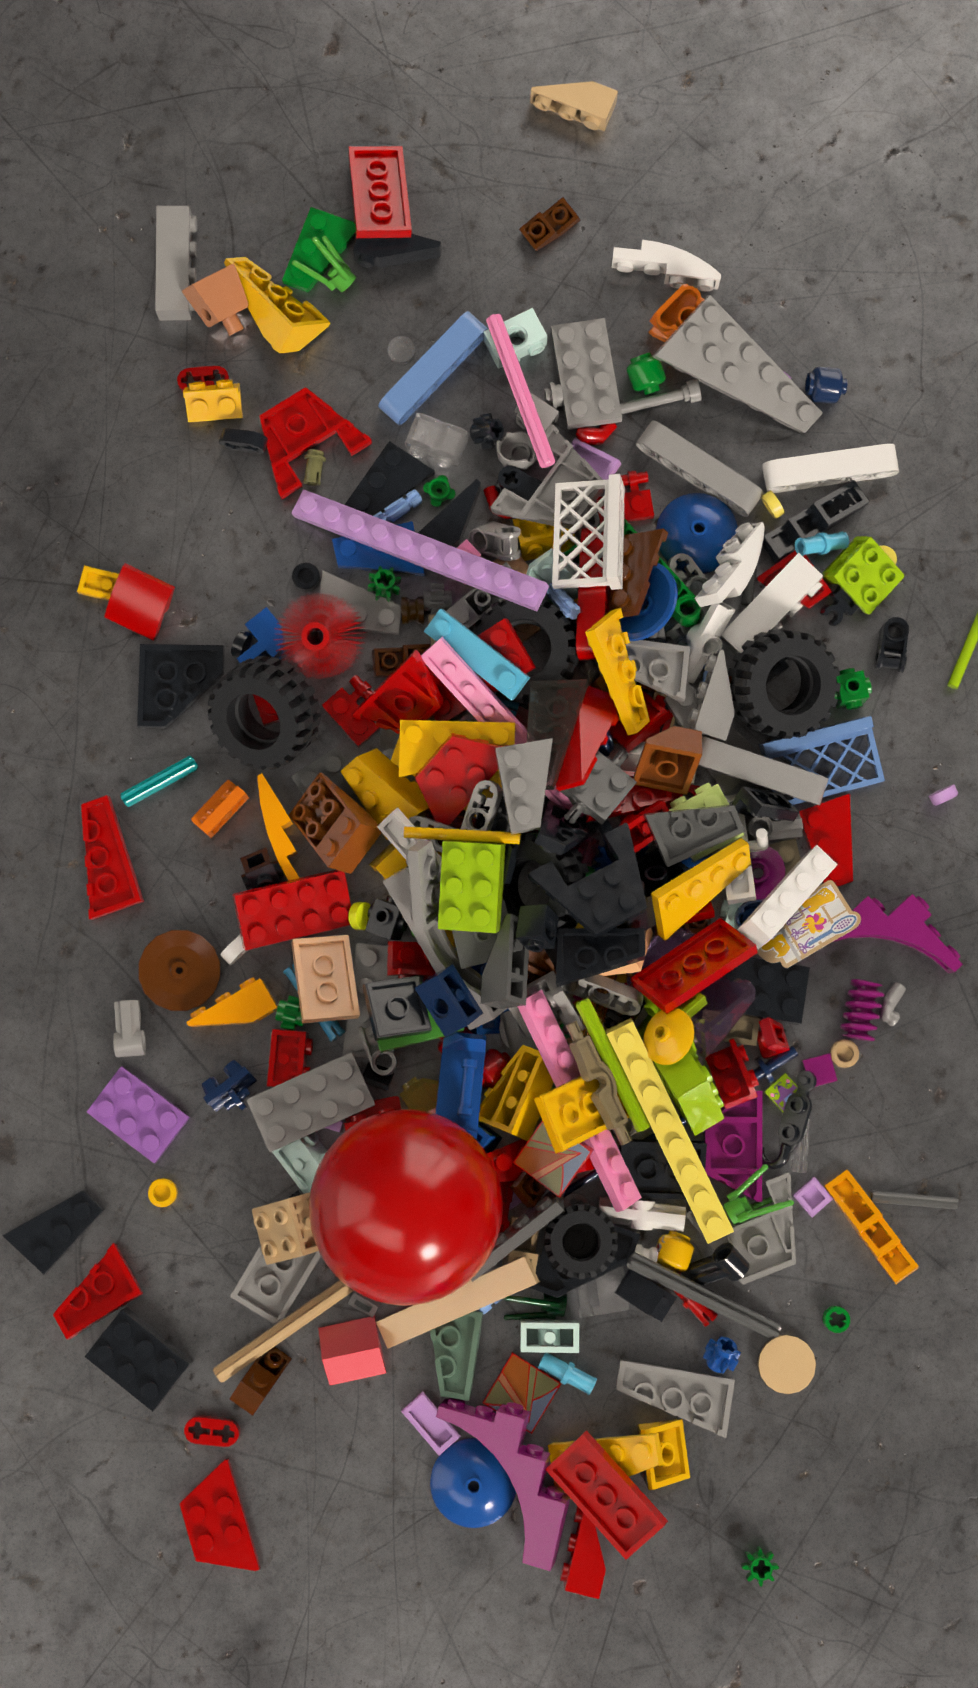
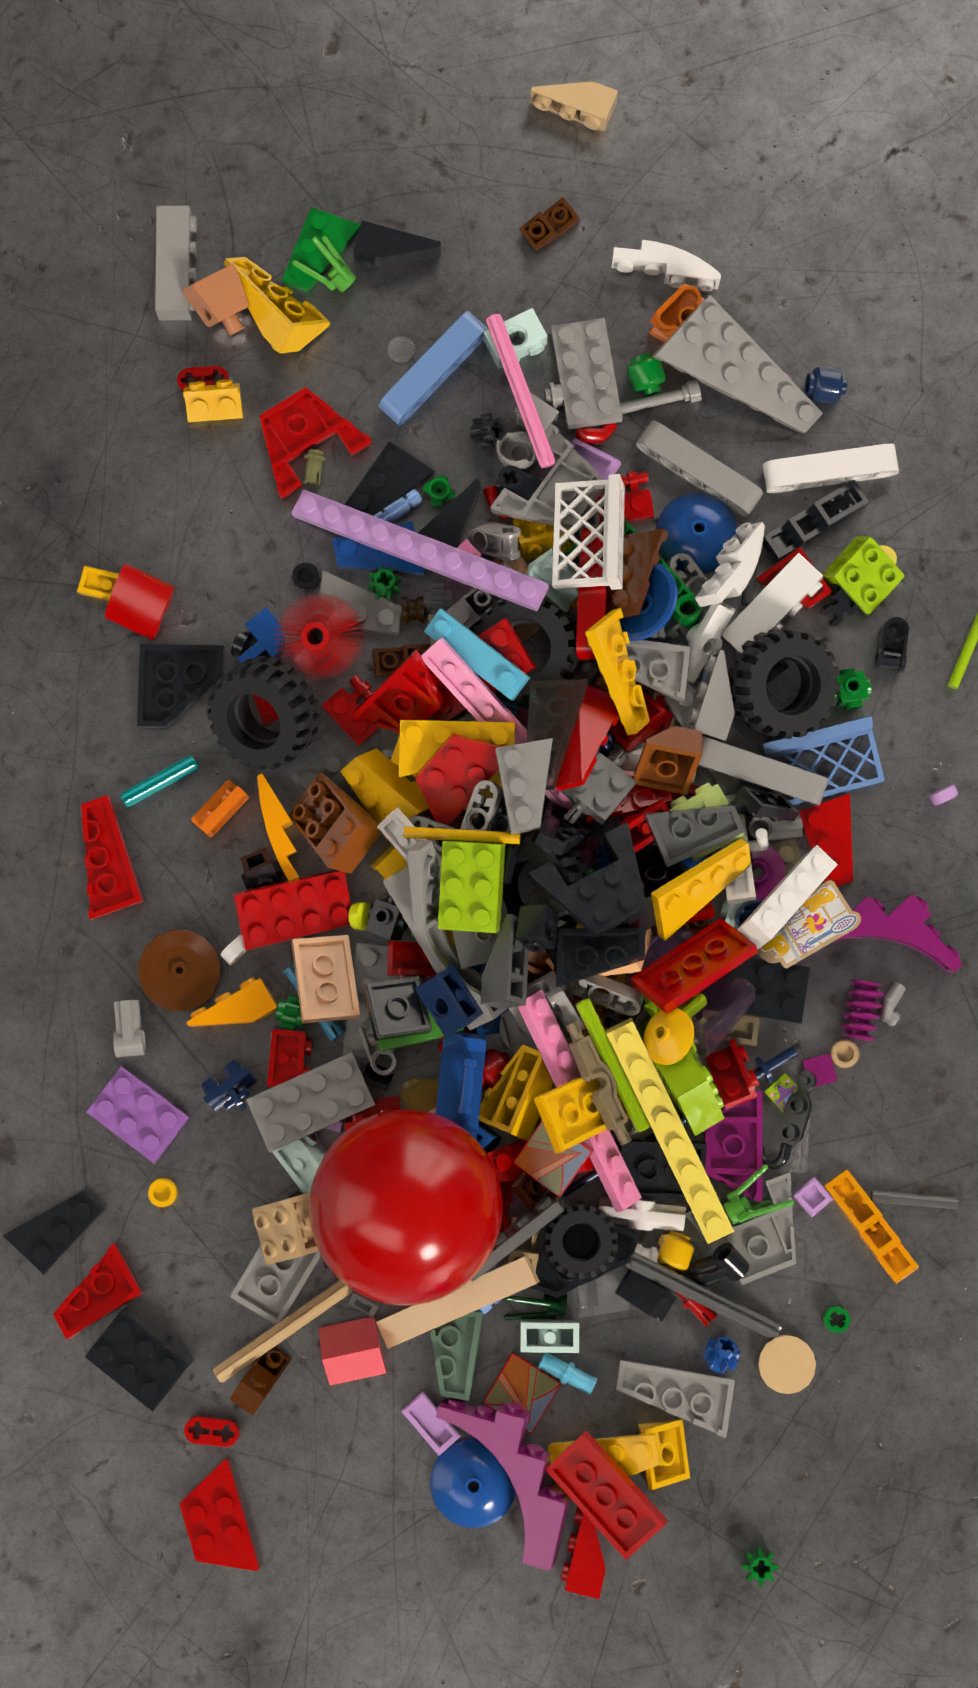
black beam [219,428,268,453] -> none
plate [348,146,412,238] -> none
clear brick [405,413,469,468] -> none
light blue axle [546,583,581,620] -> none
red bracket [757,1017,790,1059] -> none
light yellow tile [761,490,785,519] -> none
medium azure pin [795,531,849,556] -> none

